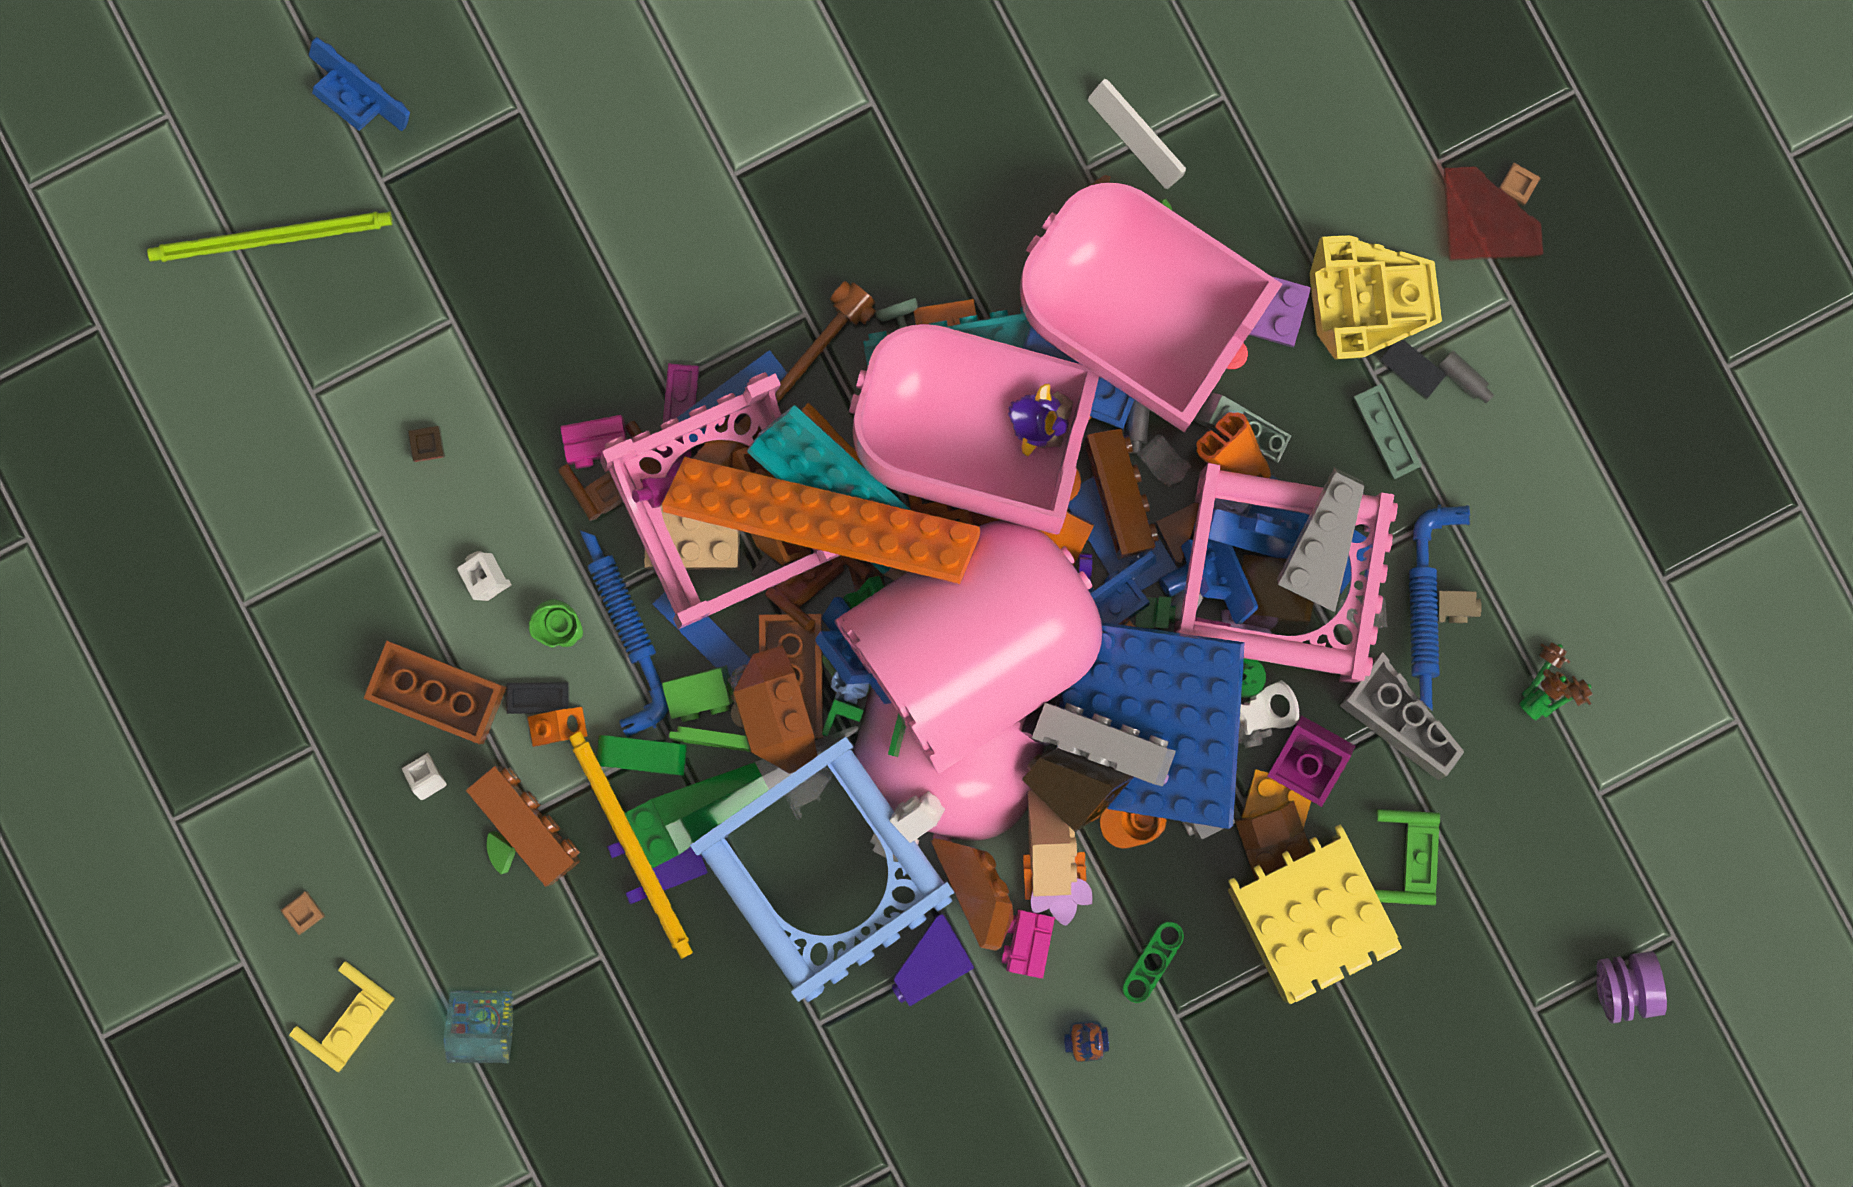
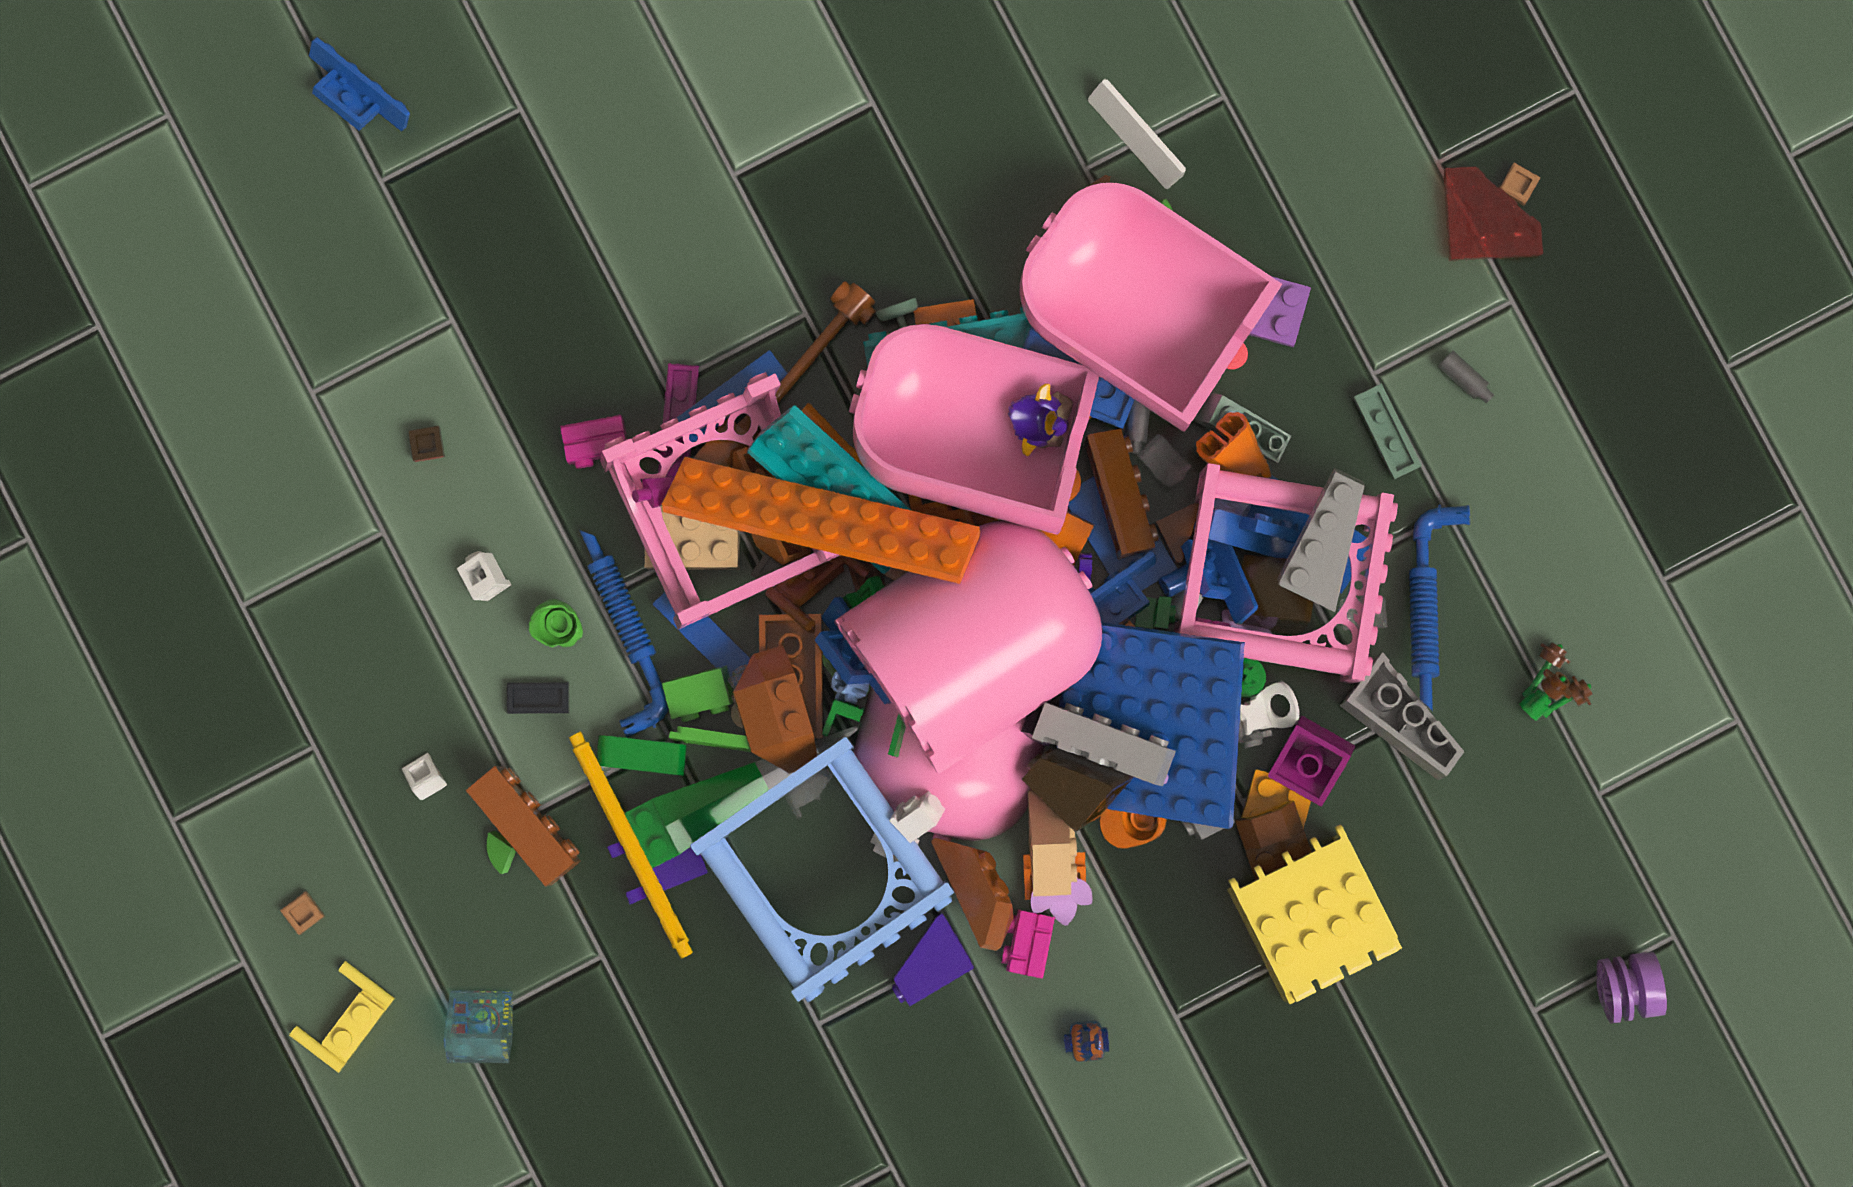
lime piece [147,211,393,262] -> none
dark orange brick [363,641,507,744] -> none
orange bracket [528,707,588,747] -> none
reddish brown plate [558,421,661,521] -> none
green beam [1121,921,1184,1003] -> none
light yellow wedge [1309,235,1442,360] -> none
bright green plate [1375,809,1440,905] -> none
black tile [1379,339,1447,399] -> none
dark tan brick [1436,591,1481,623] -> none

